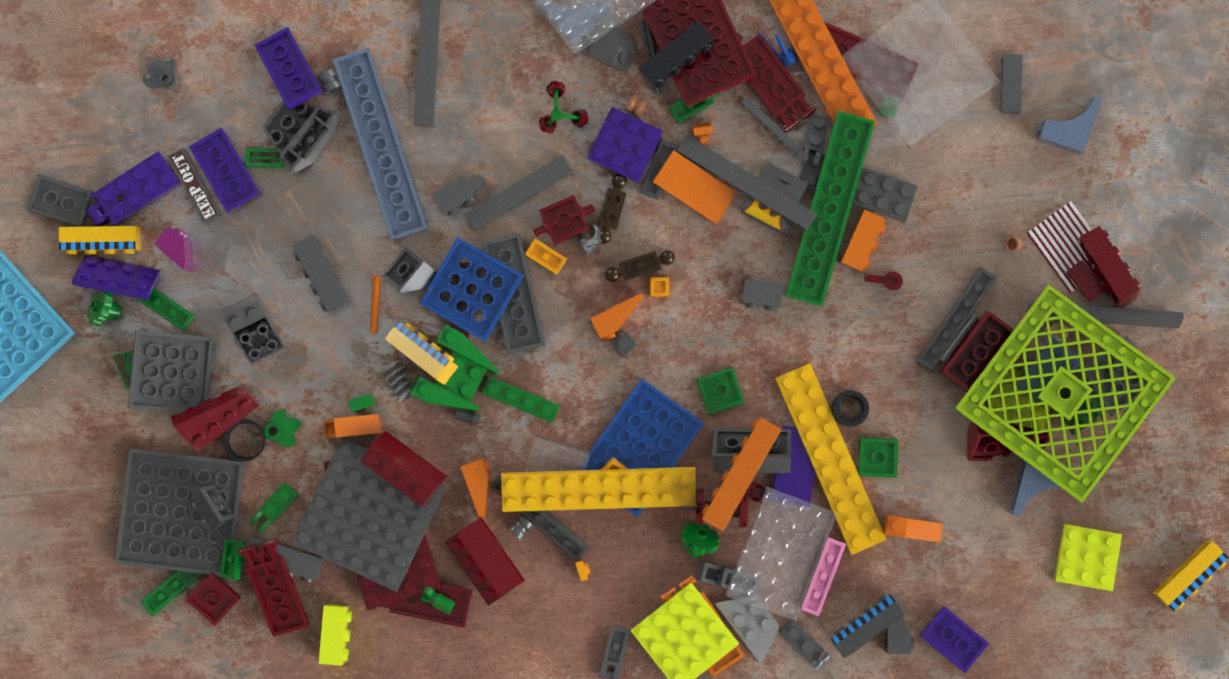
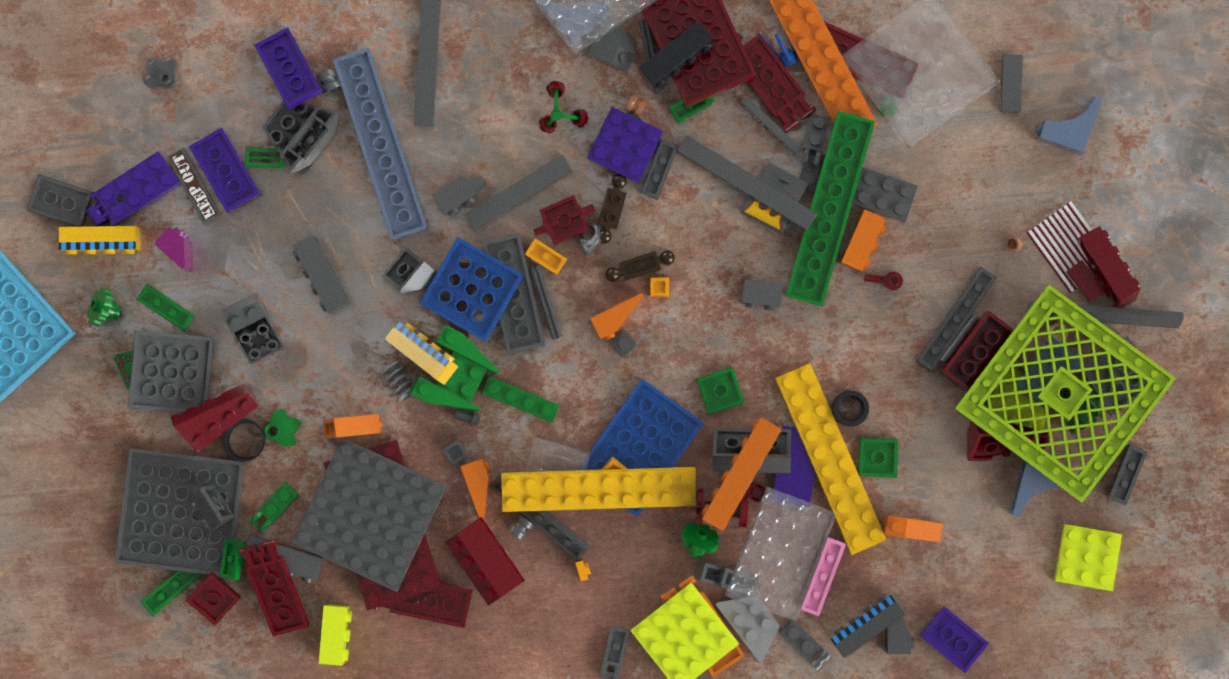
dark purple plate [72,255,160,300] -> none
green piece [348,393,377,413] -> none
dark red slope [359,430,447,508] -> none
orange bar [370,276,381,333] -> none
green bar [420,587,456,615] -> none
orange tile [652,150,737,225] -> none
orange tile [692,122,713,144] -> none
yellow brick [1153,540,1229,612] -> none
none -> dark grey plate [442,439,469,466]
none -> dark grey axle [530,266,561,340]
none -> dark grey plate [1107,445,1148,505]

